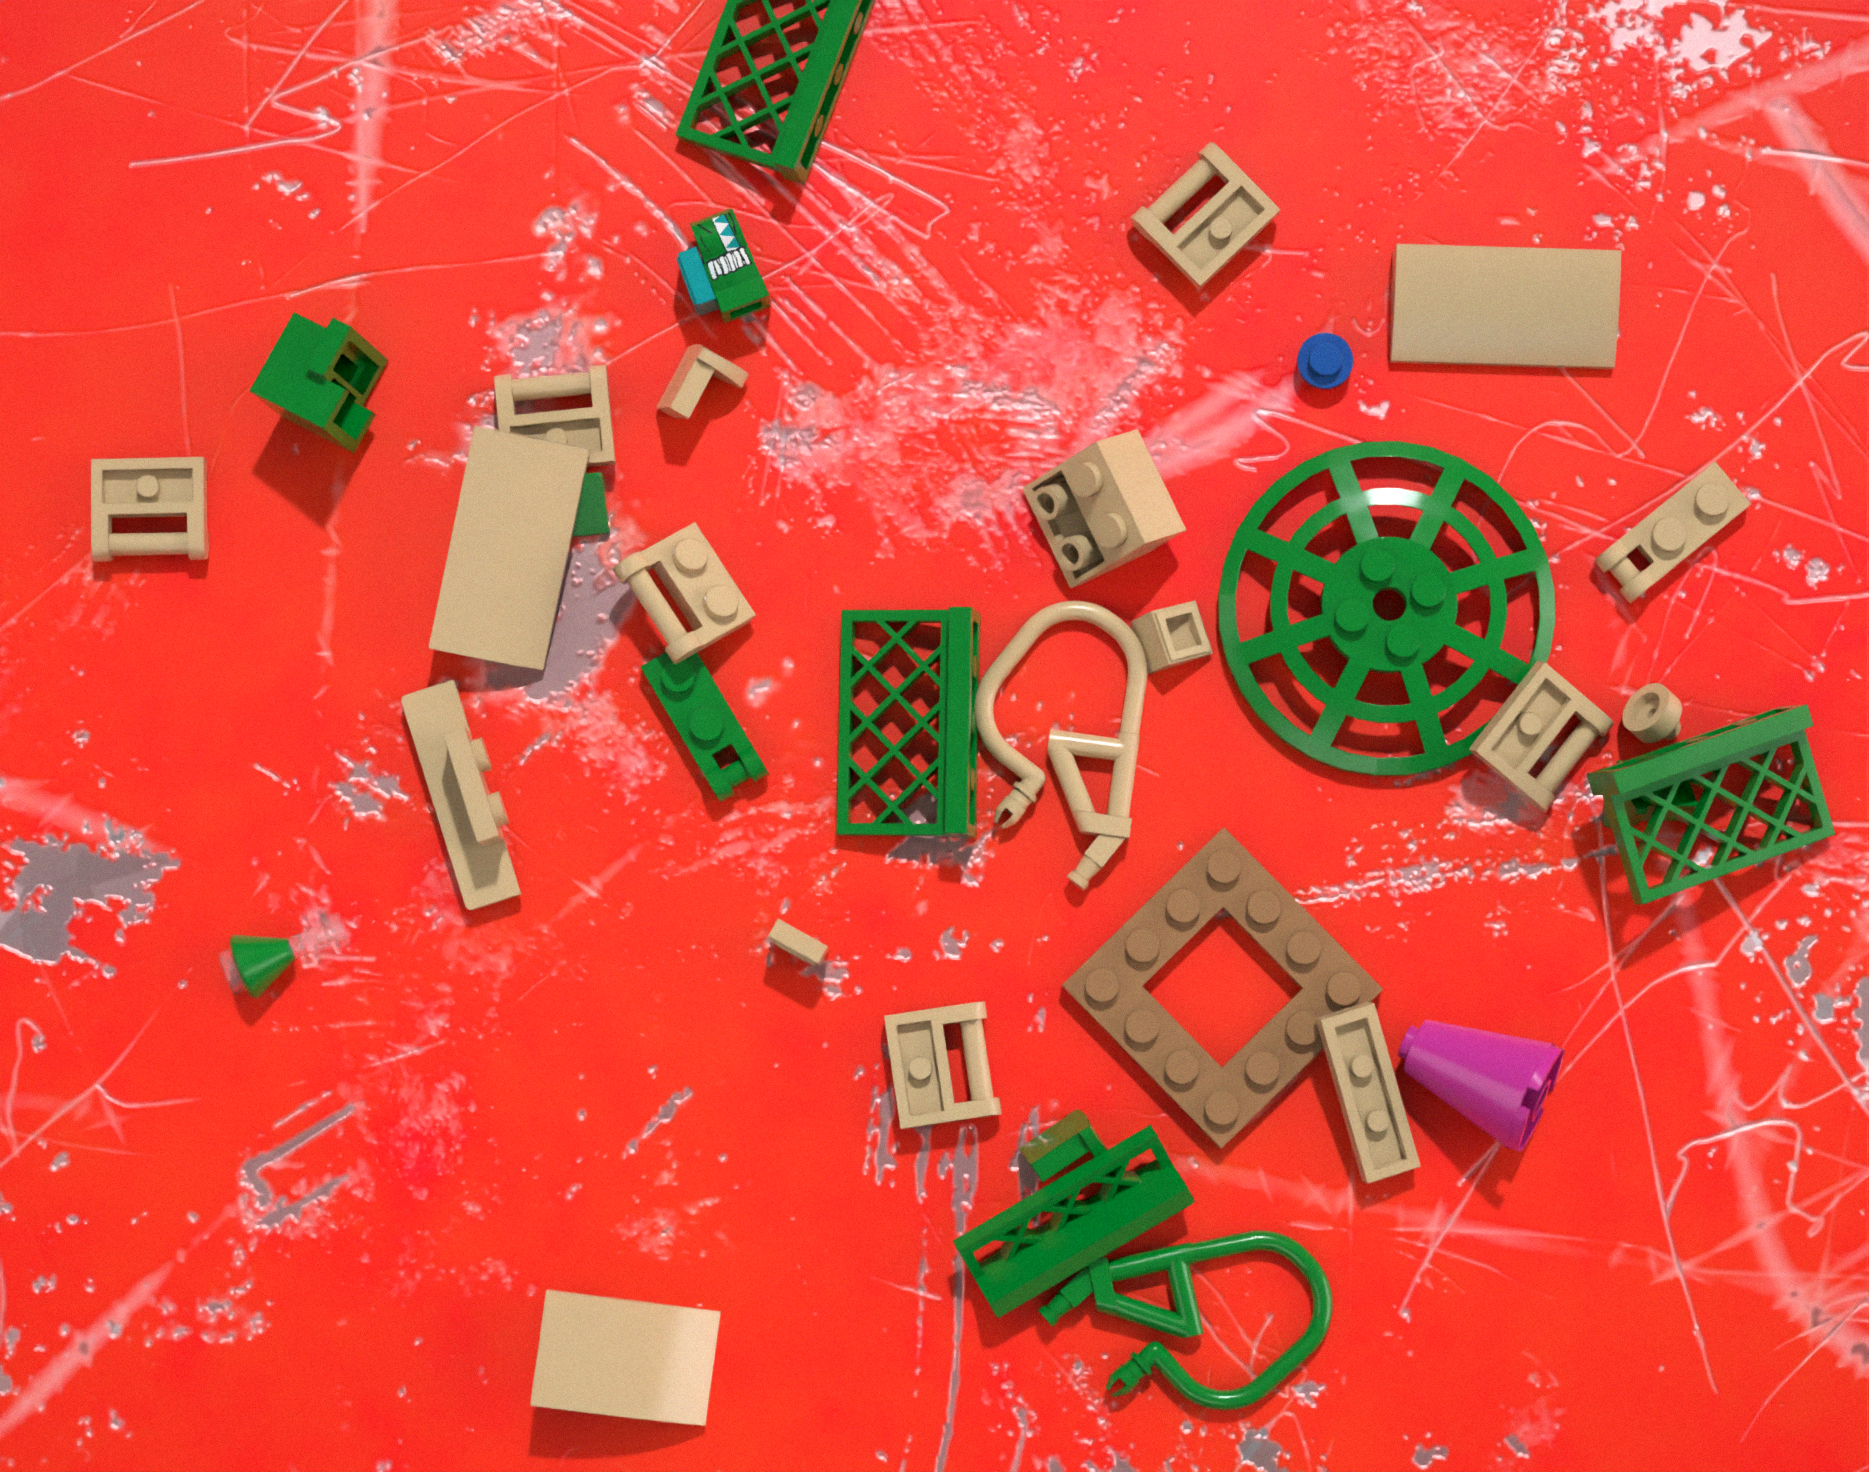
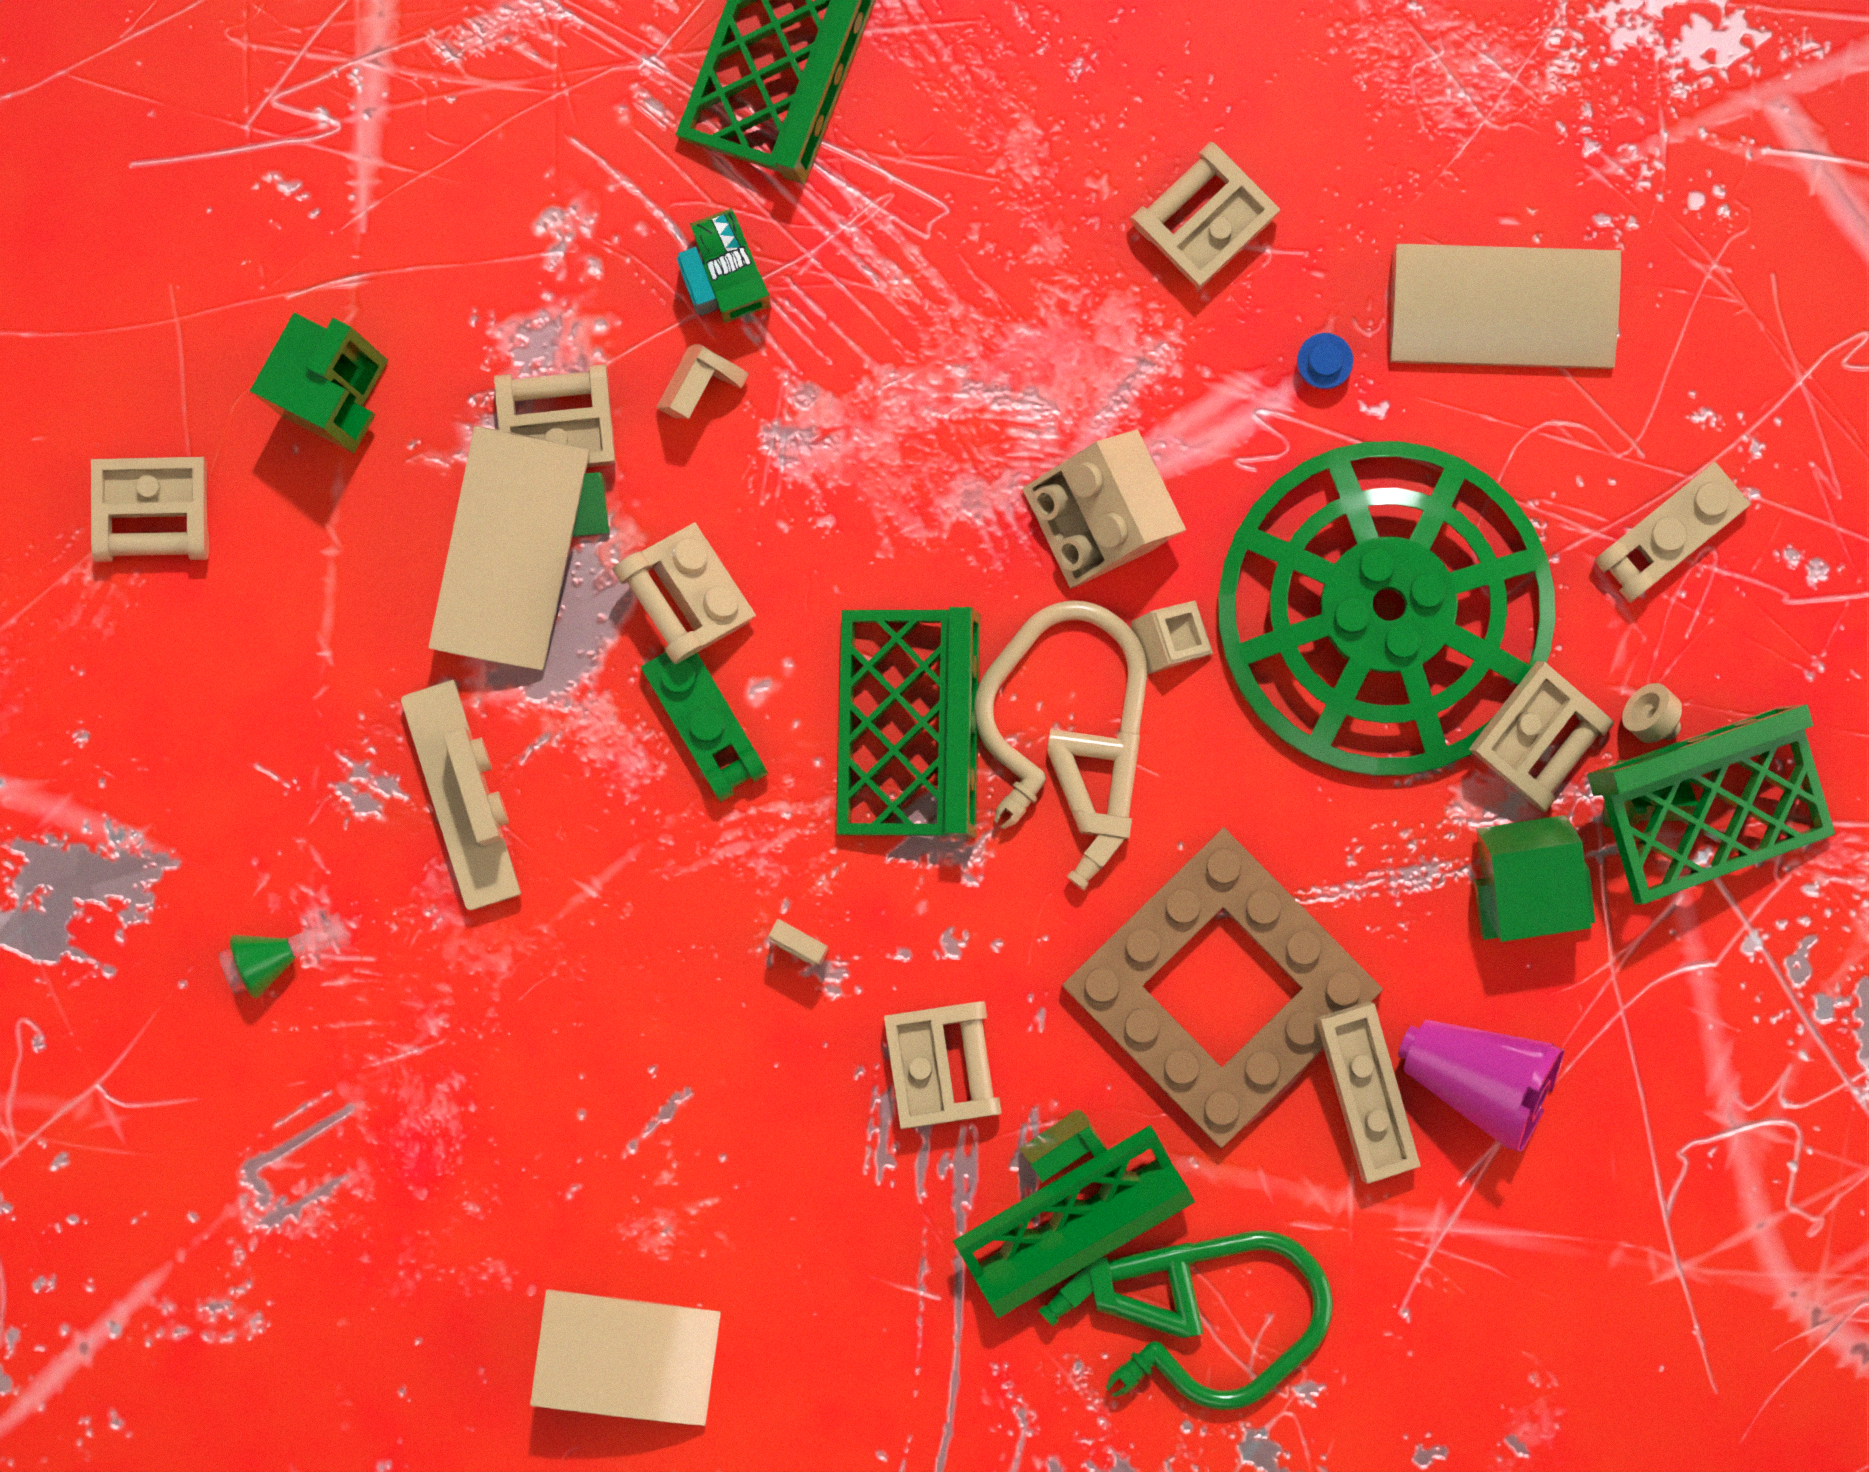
none -> green plate [1474,815,1595,942]

